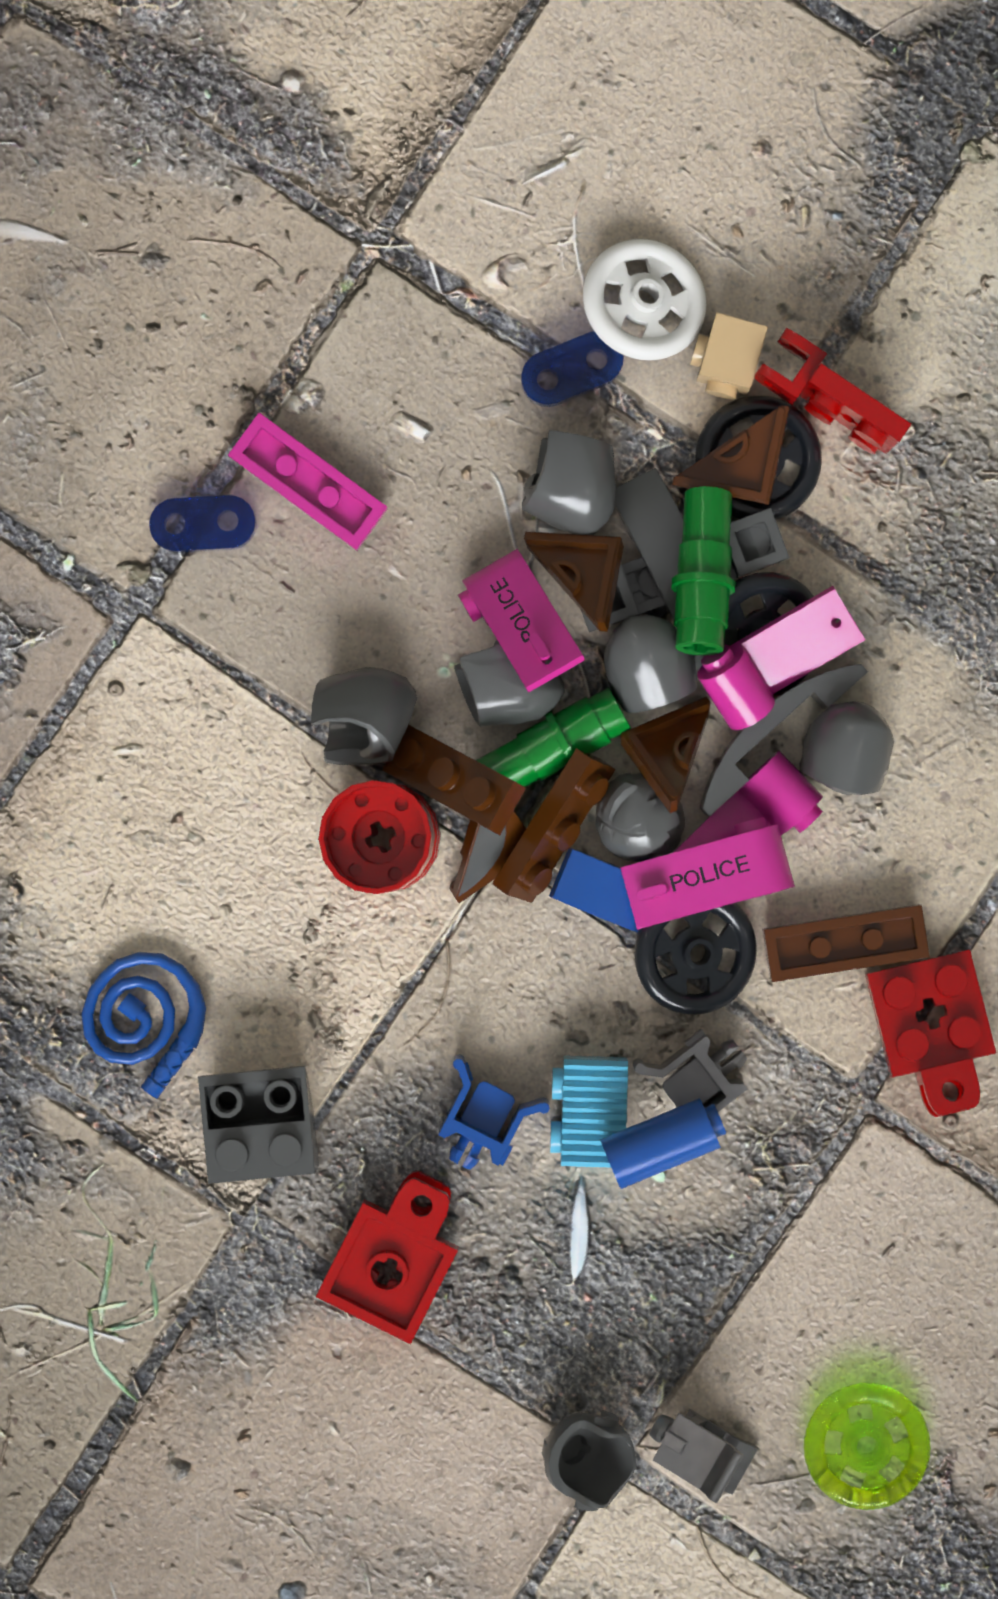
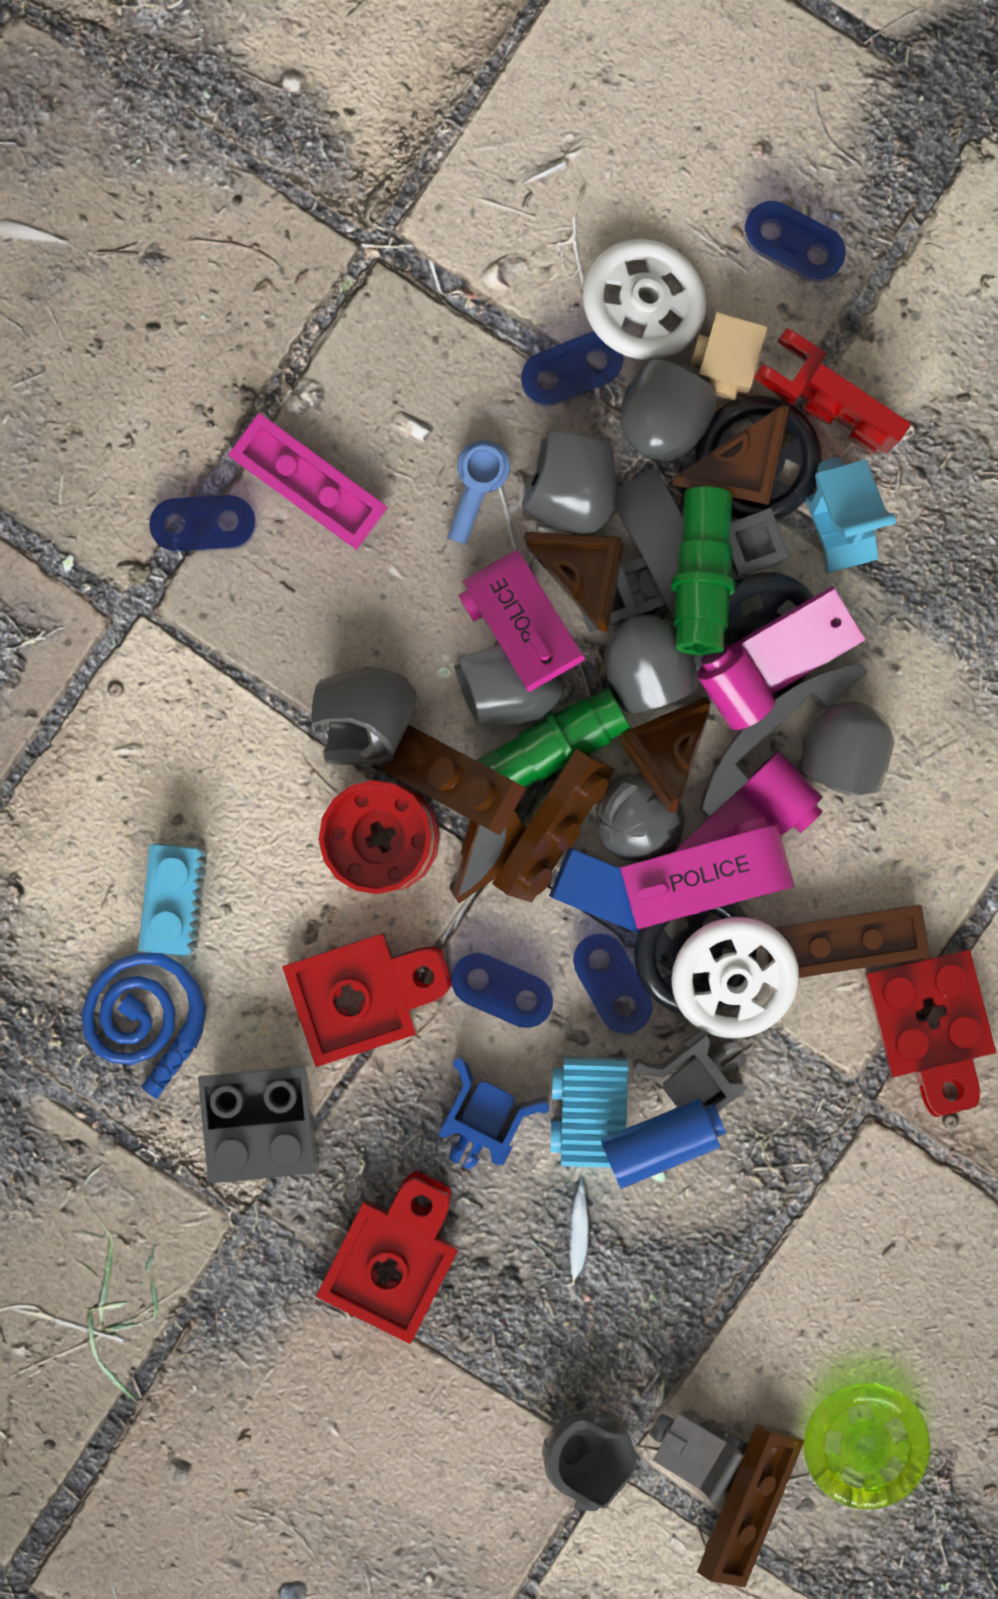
none -> medium azure brick [138,843,208,956]
none -> red plate [282,932,453,1067]
none -> medium blue plate [447,440,510,545]
none -> clear blue plate [451,952,553,1028]
none -> clear blue plate [573,933,652,1034]
none -> dark grey piece [620,359,717,461]
none -> white plate [672,917,799,1038]
none -> reddish brown plate [697,1424,805,1588]
none -> clear blue plate [744,201,846,282]
none -> medium azure piece [806,457,896,574]

